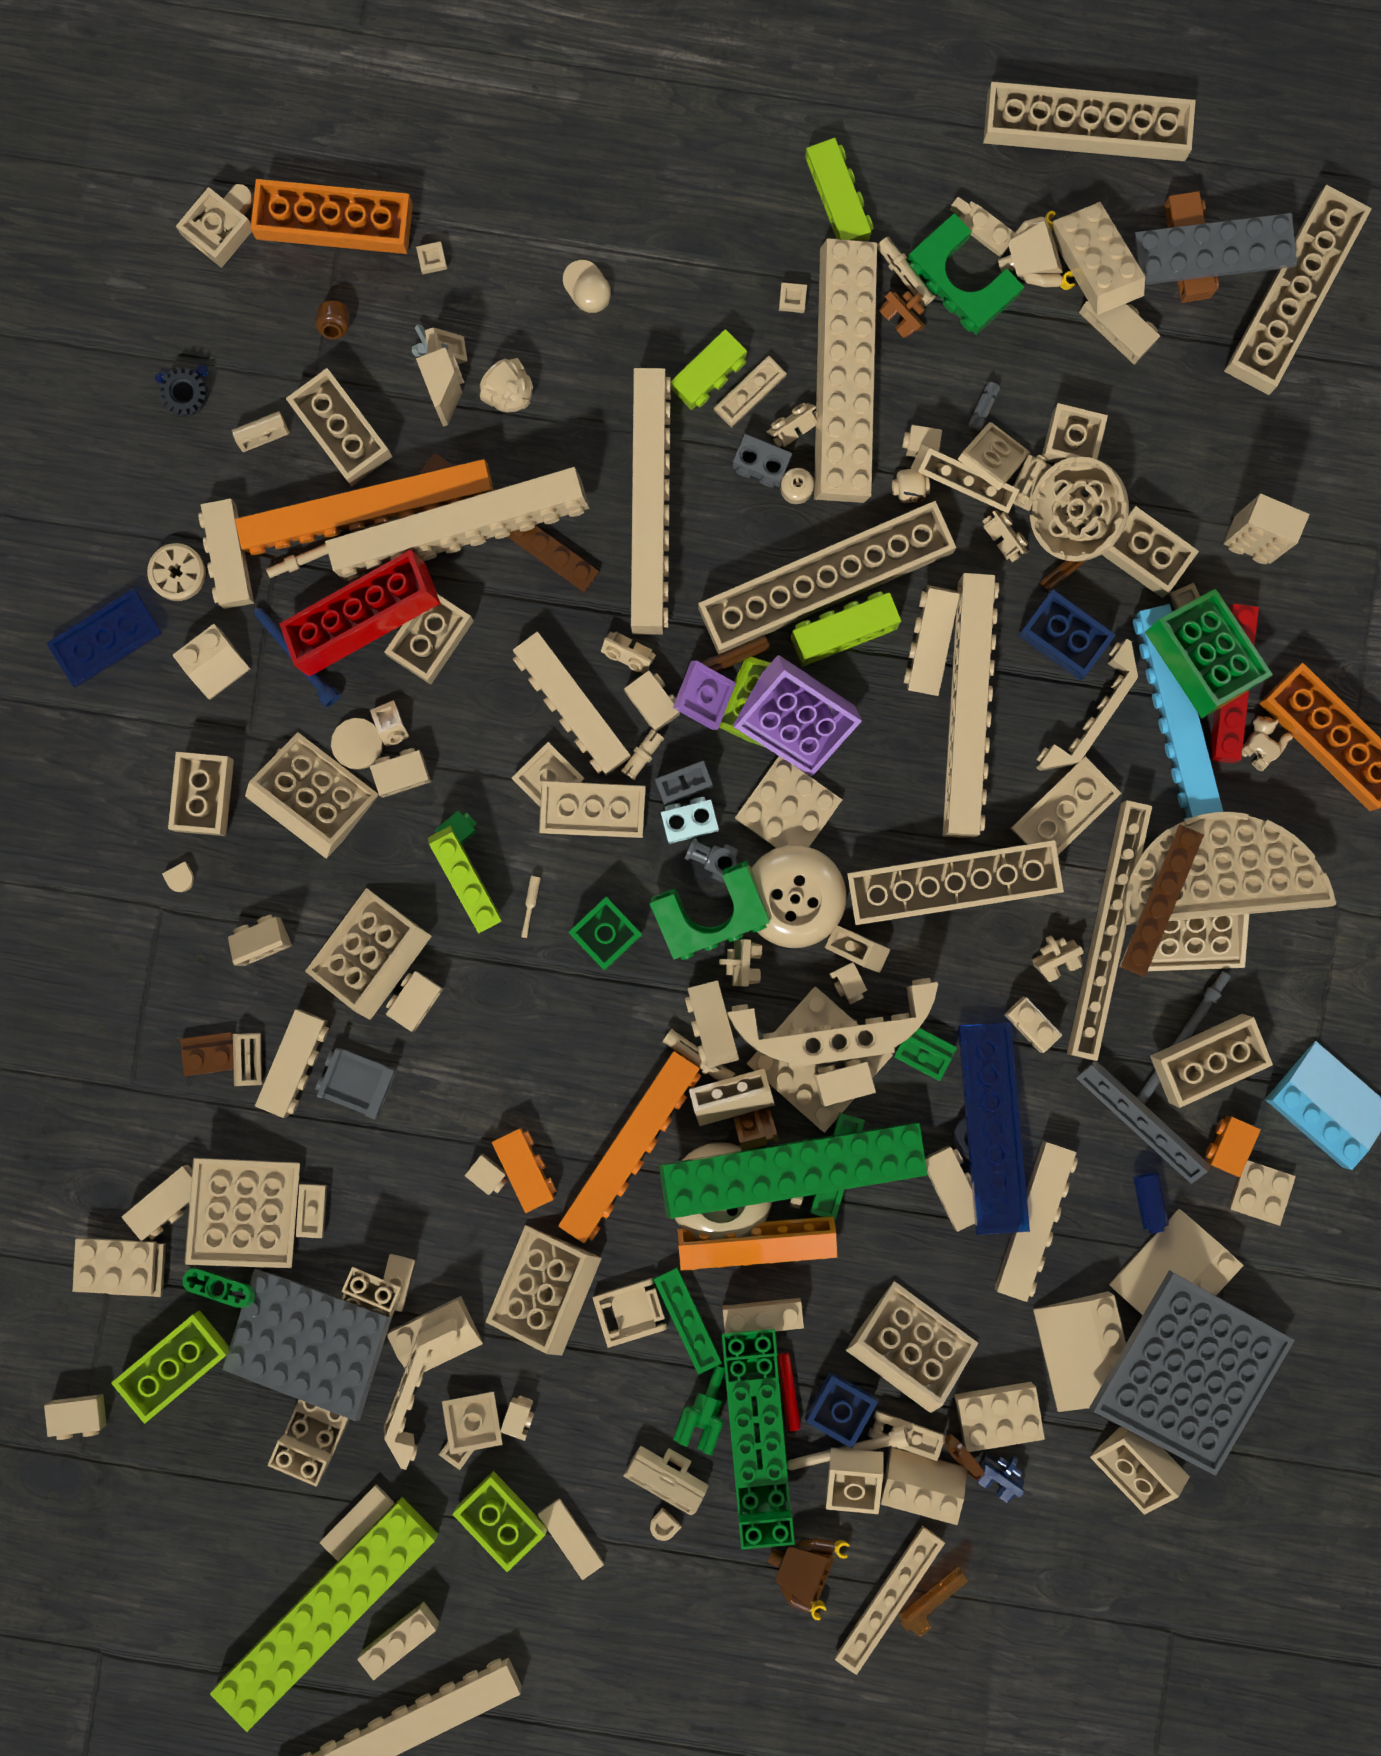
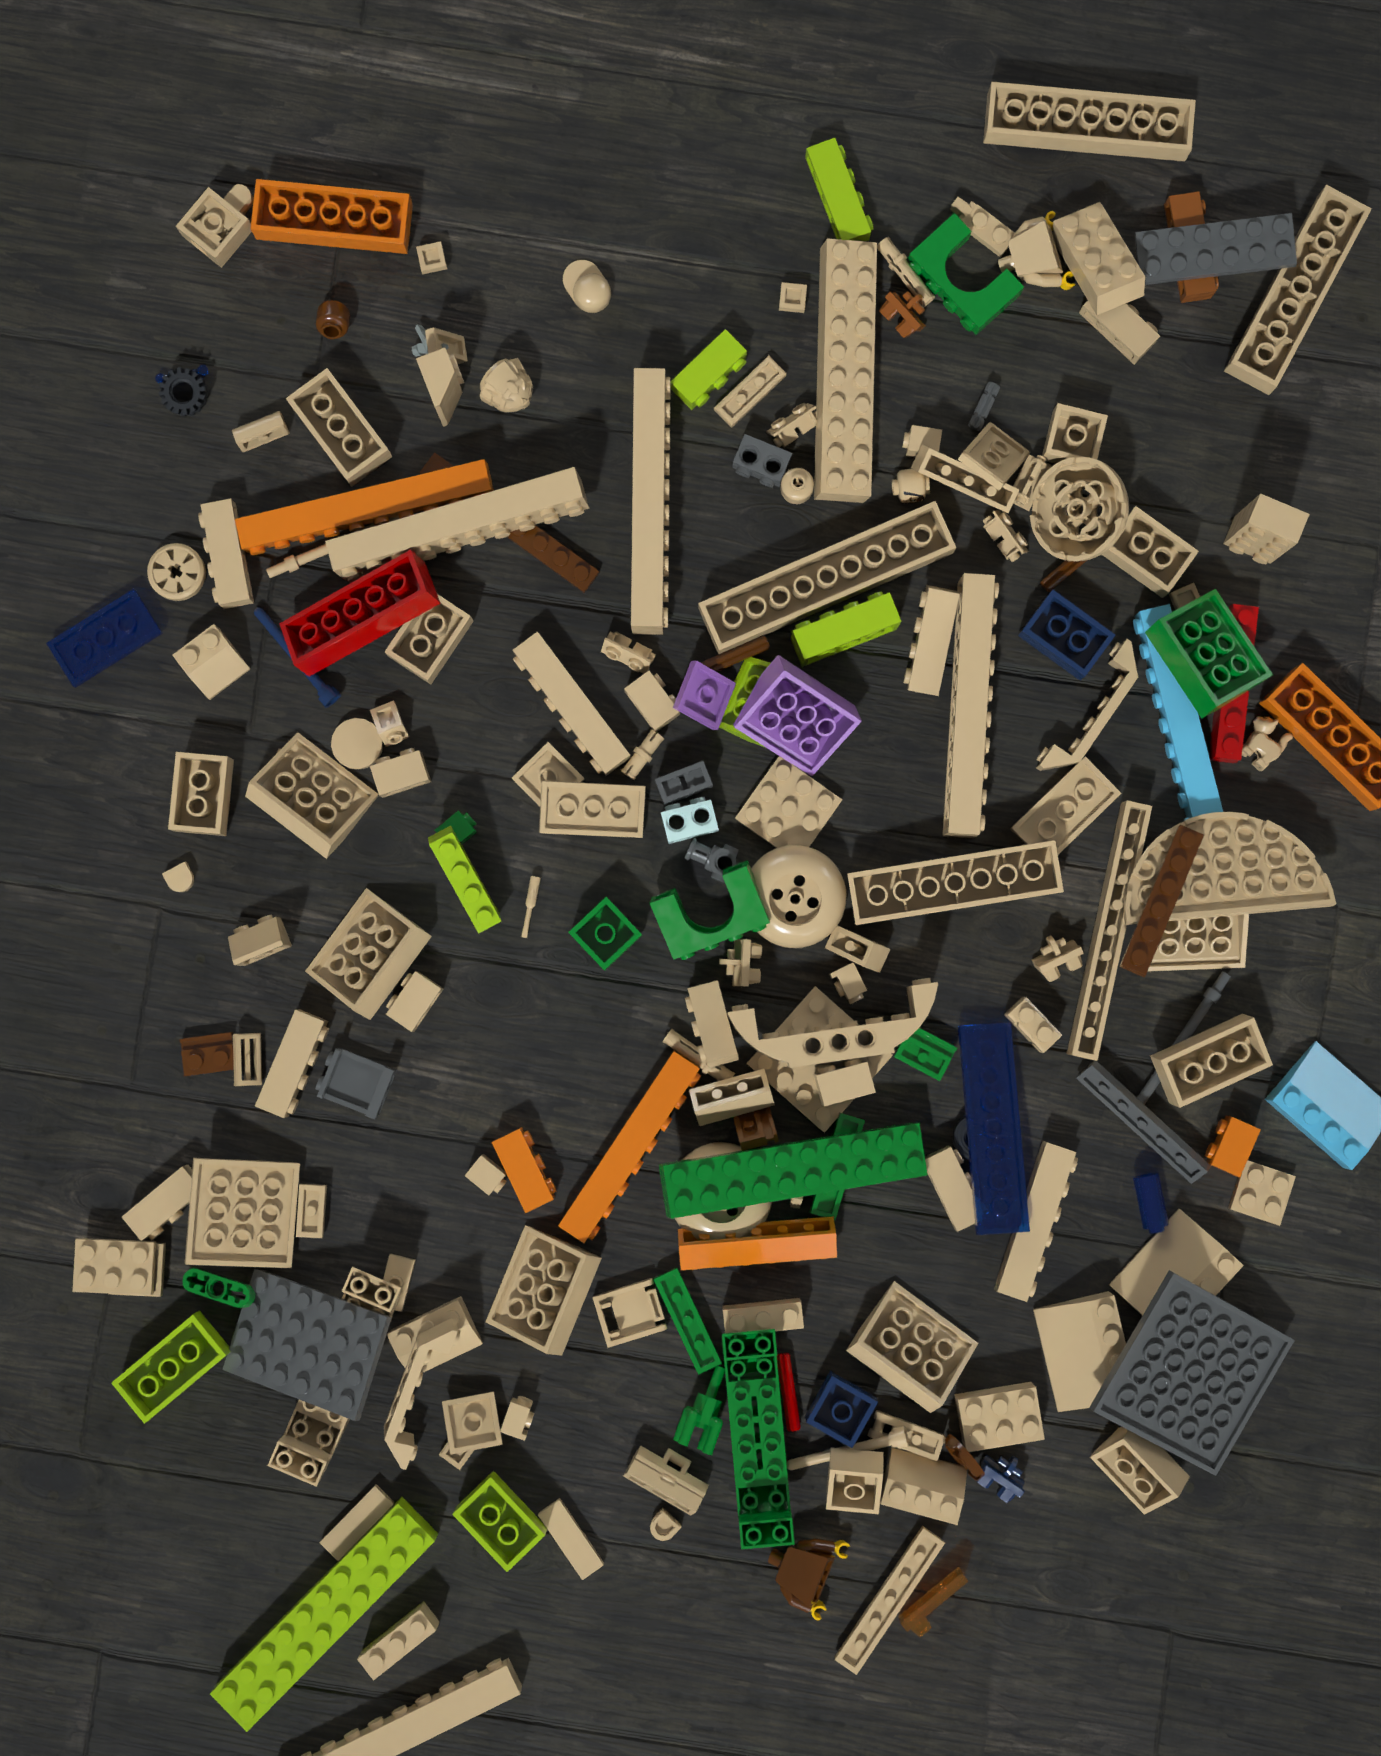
tan brick [44,1394,107,1440] -> none

